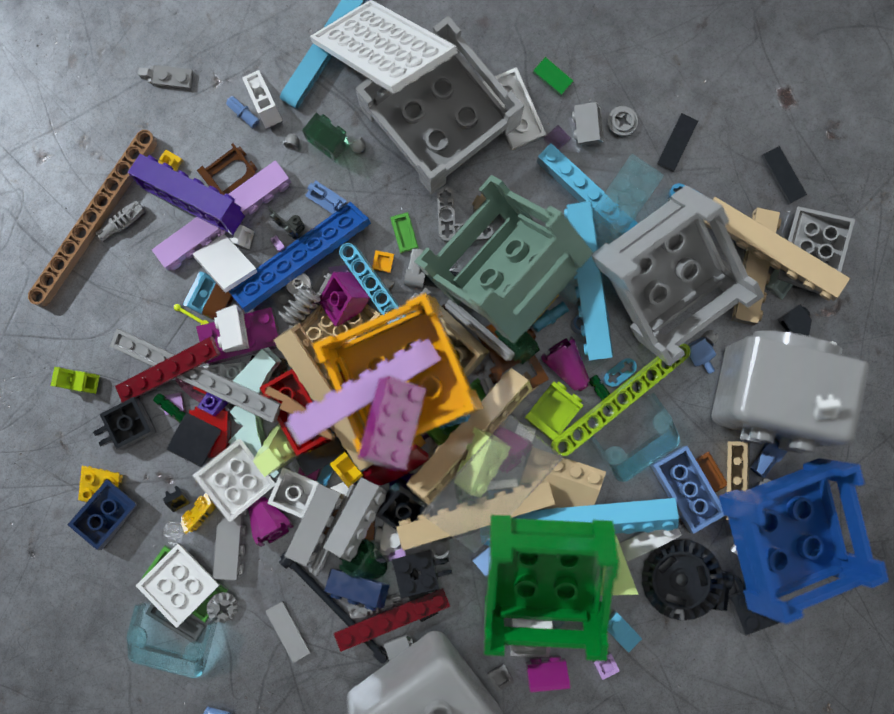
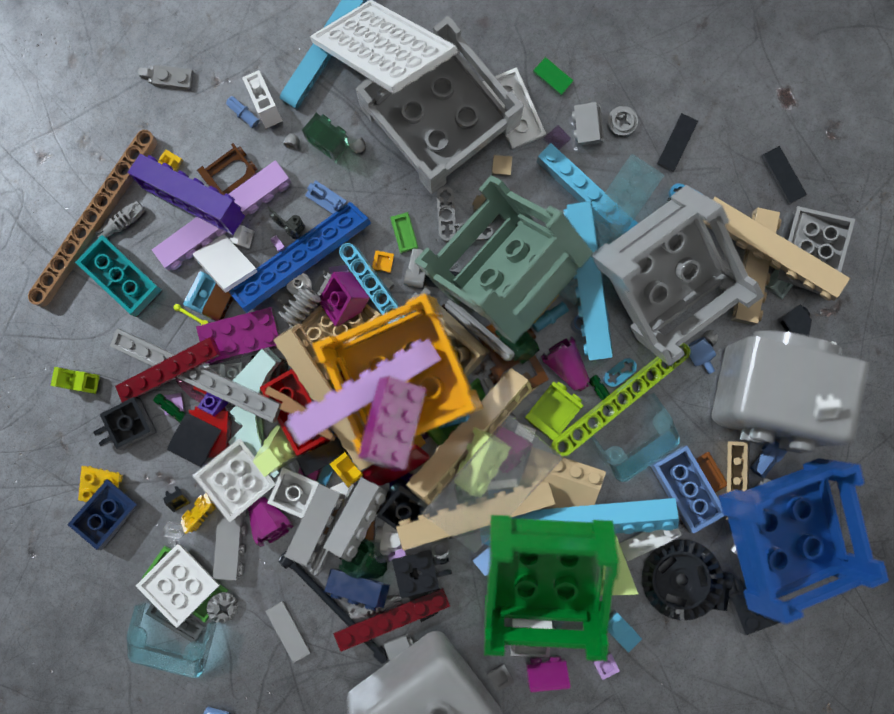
white slope [214,305,249,352] -> none
none -> teal brick [75,235,162,317]
none -> tan tile [492,155,512,176]

